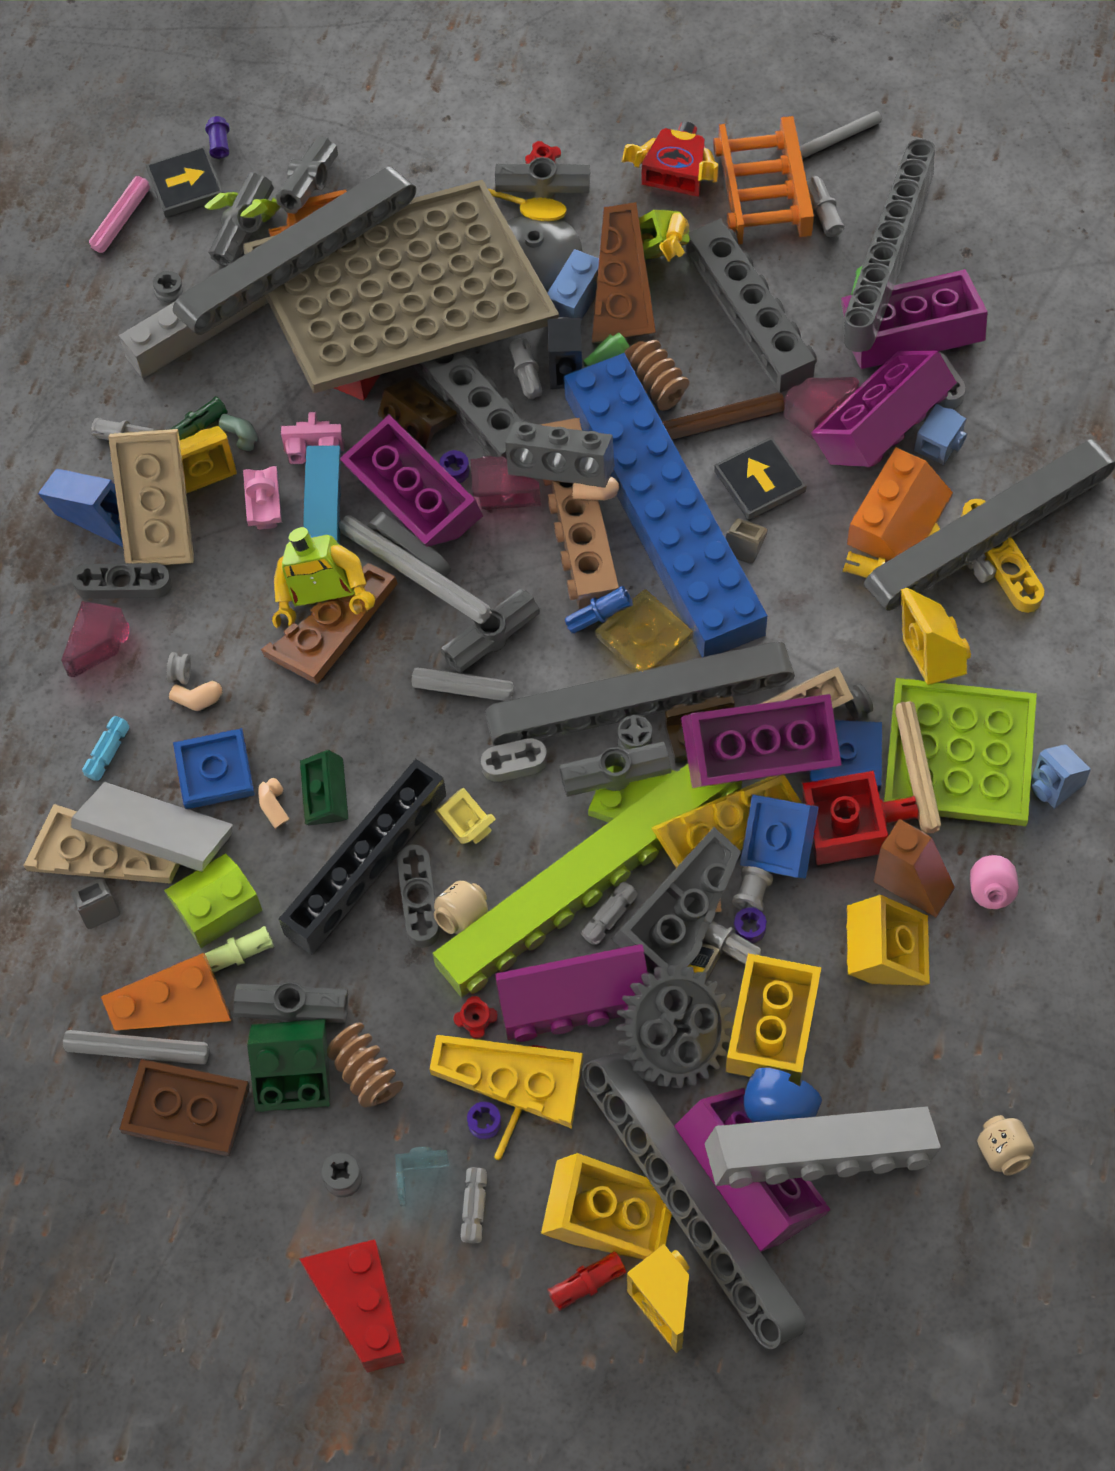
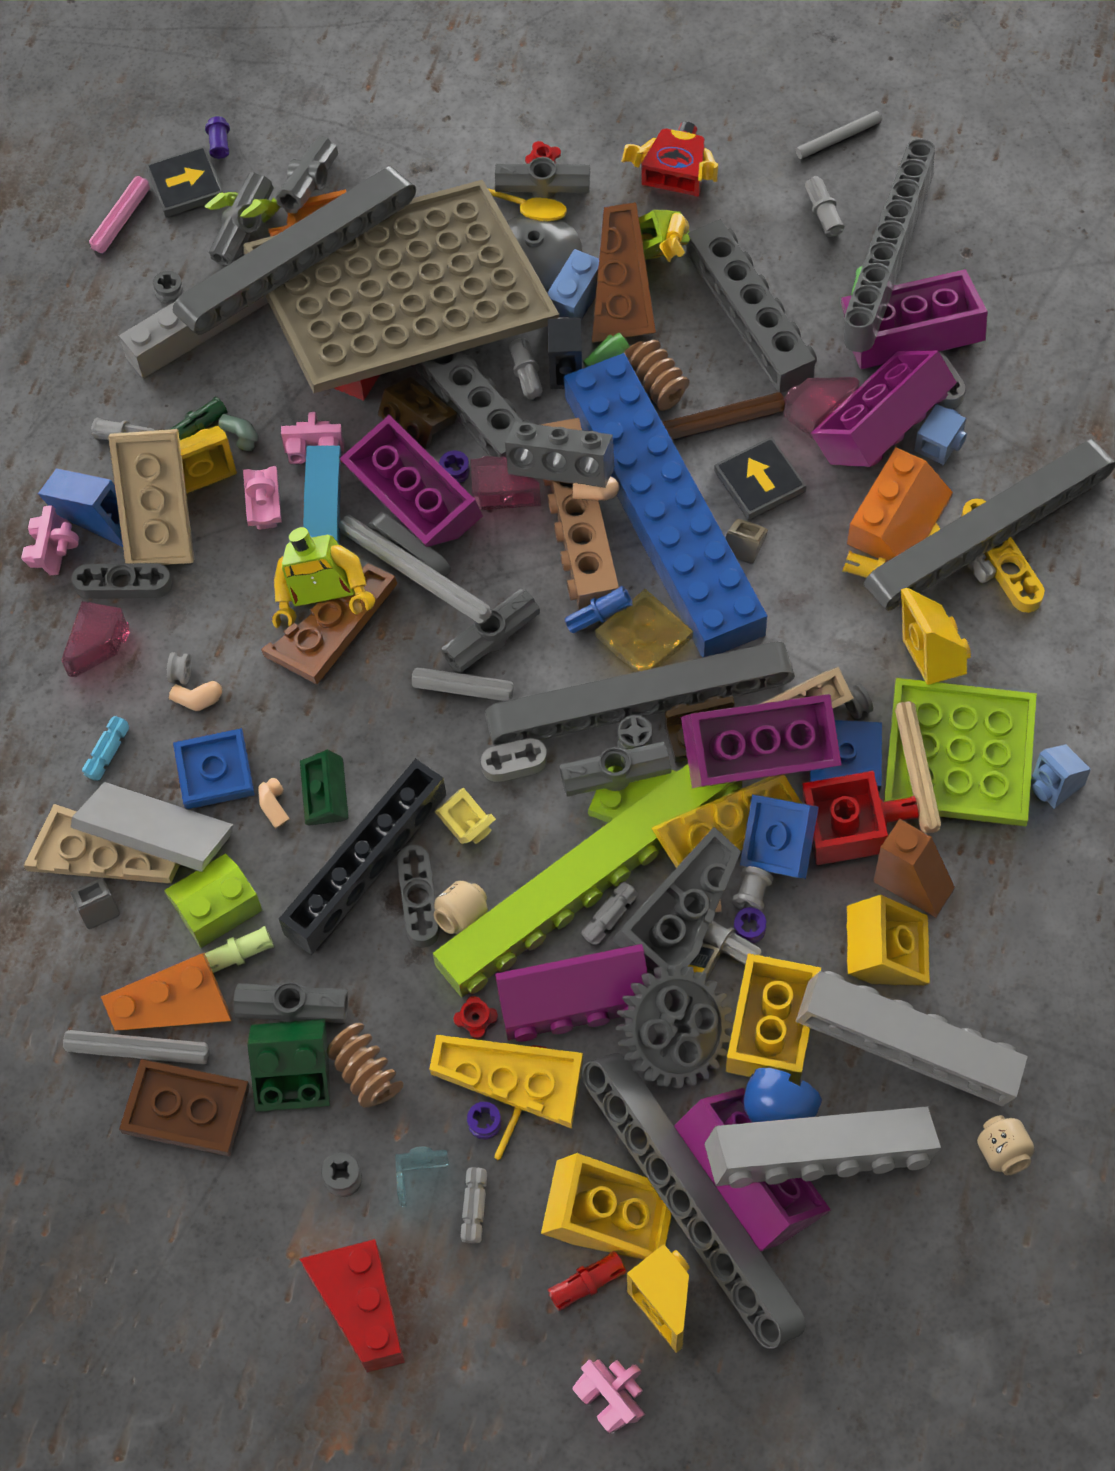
orange fence [713,116,814,244] -> none
bright pink head [970,855,1019,909] -> none
none -> bright pink hips [21,505,79,575]
none -> bright pink hips [572,1359,645,1433]
none -> light grey brick [796,971,1028,1107]

